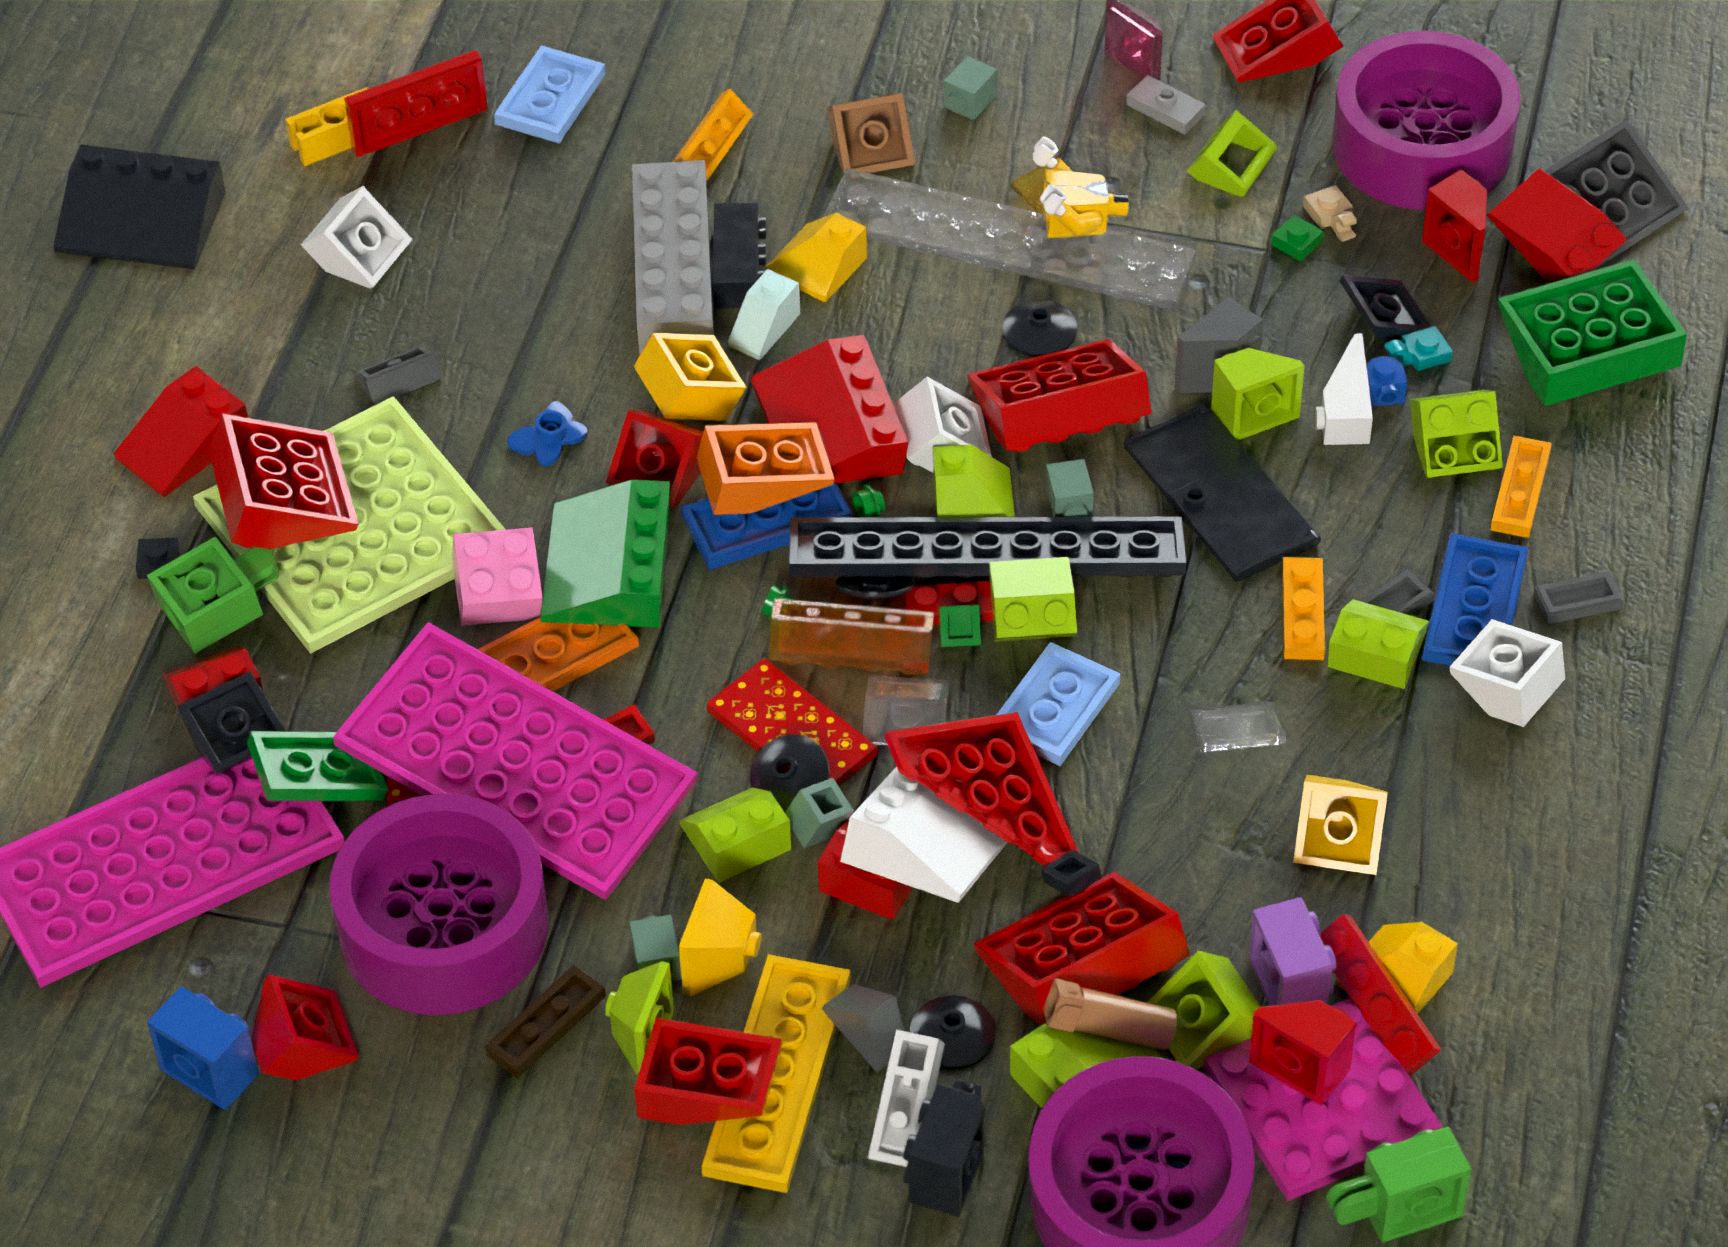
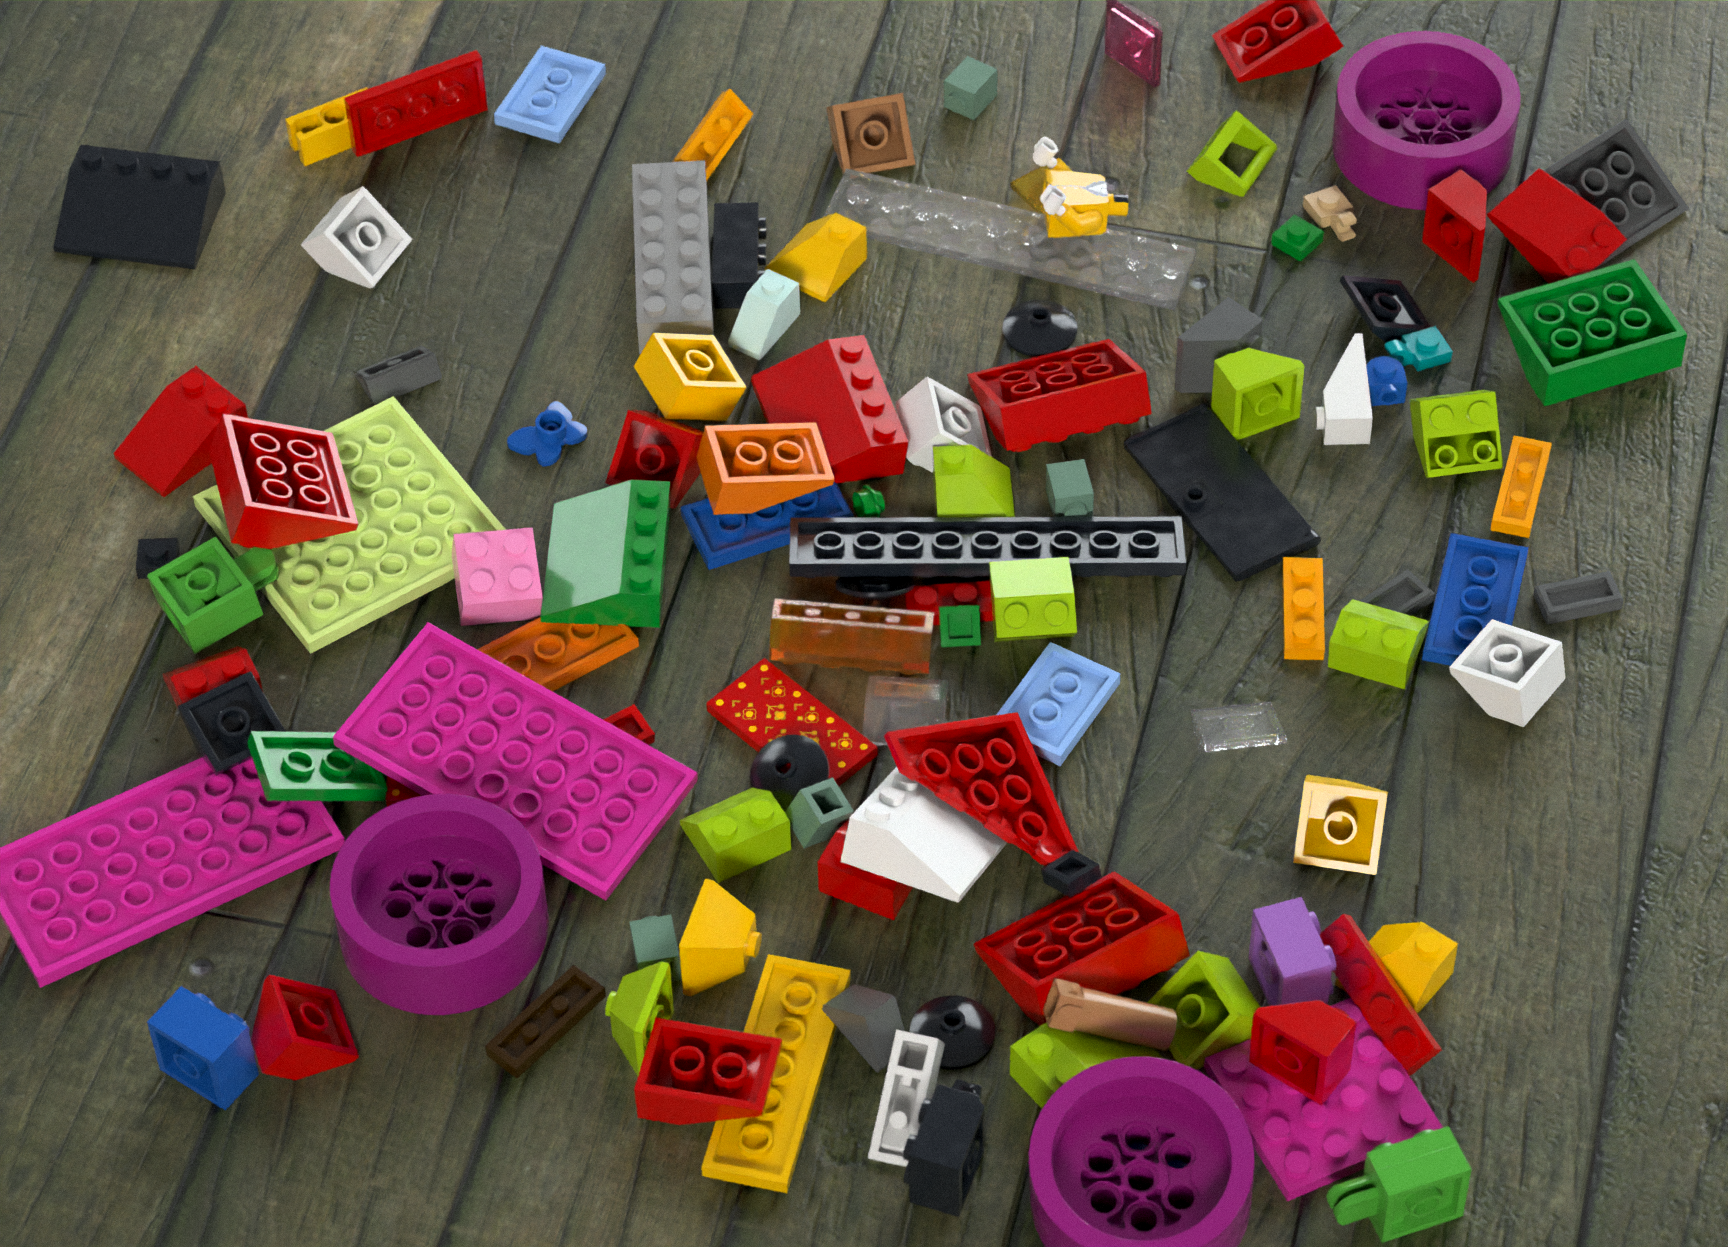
green plate [761,584,793,622] -> none
light grey plate [1126,75,1206,135] -> none

